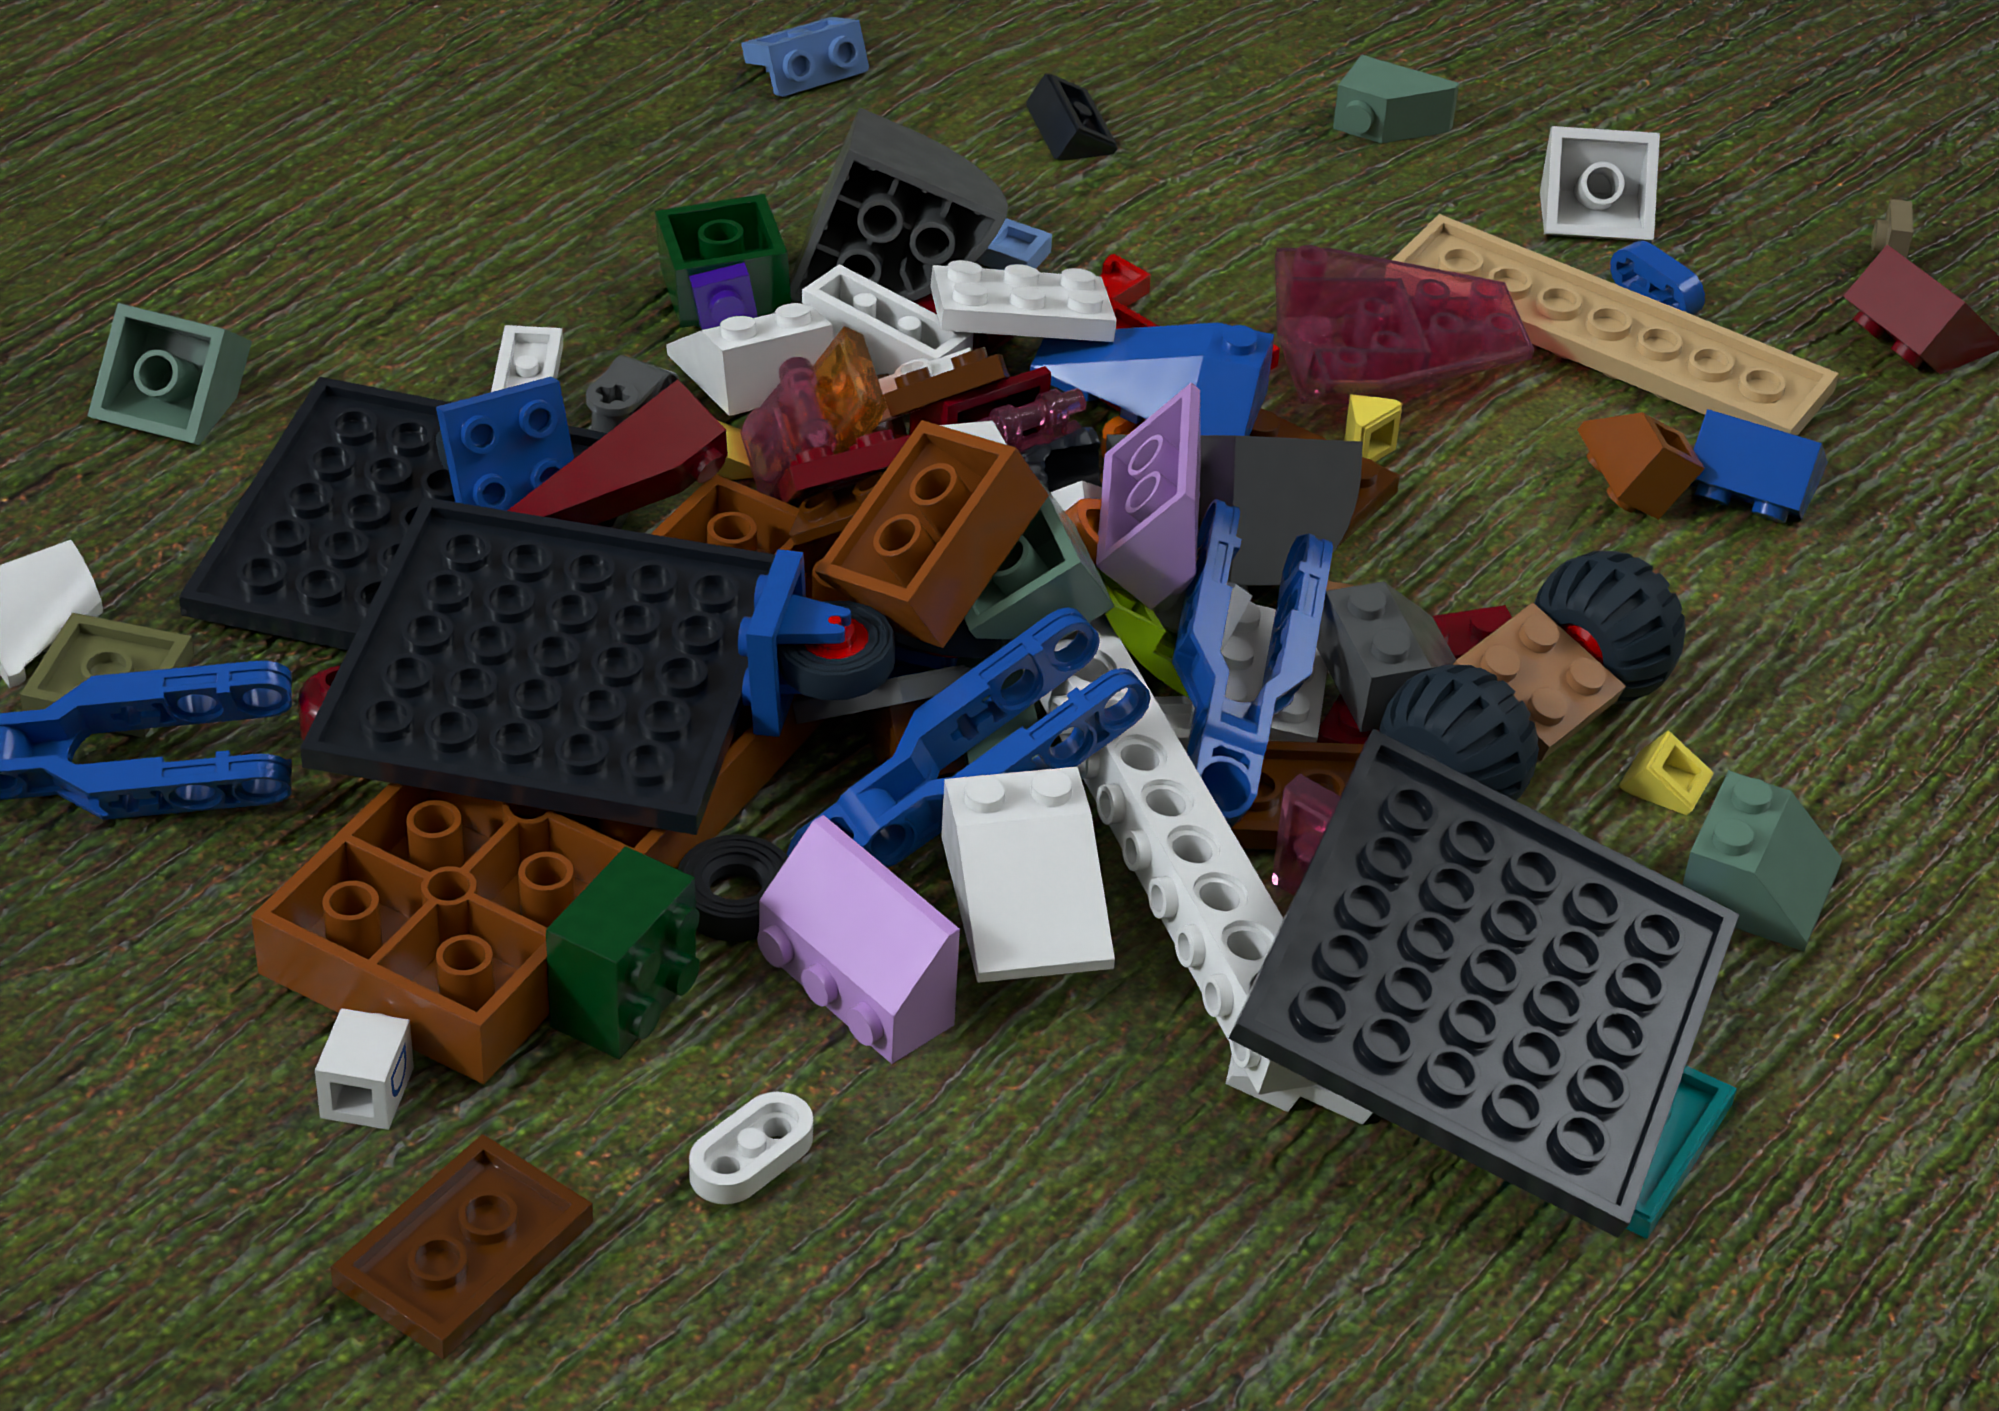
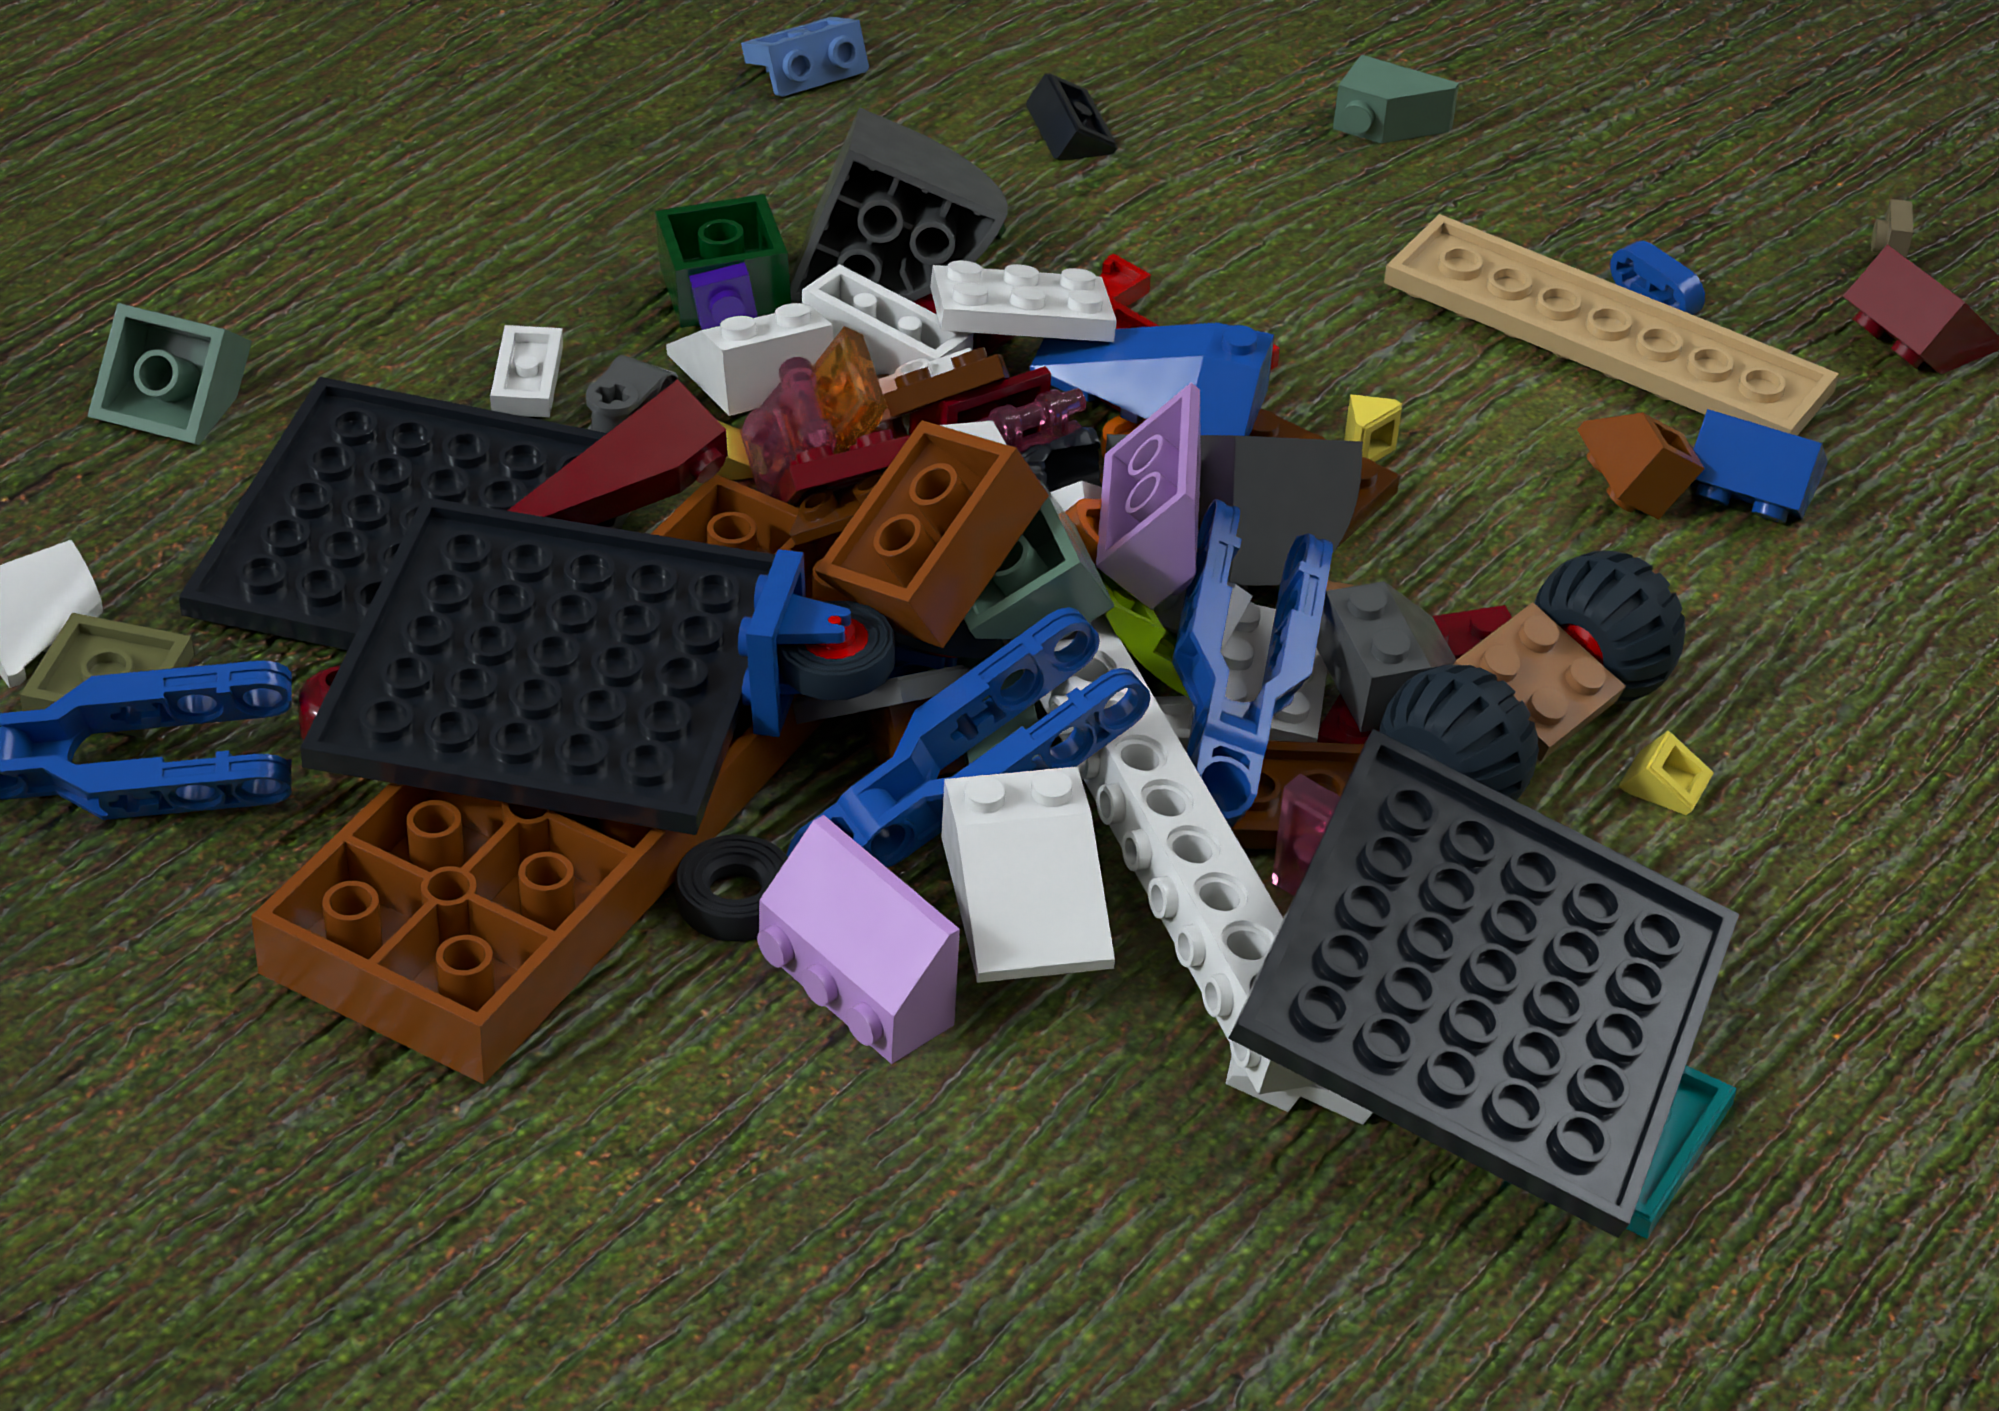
white brick [315,1008,414,1130] -> none
reddish brown plate [331,1134,593,1360] -> none
blue plate [436,377,574,511] -> none
dark green brick [546,846,700,1060] -> none
white plate [689,1092,813,1204] -> none
light blue plate [977,218,1052,270] -> none
clear pink wedge [1275,245,1534,404] -> none
white slope [1540,126,1660,242] -> none
sand green slope [1683,770,1842,952] -> none

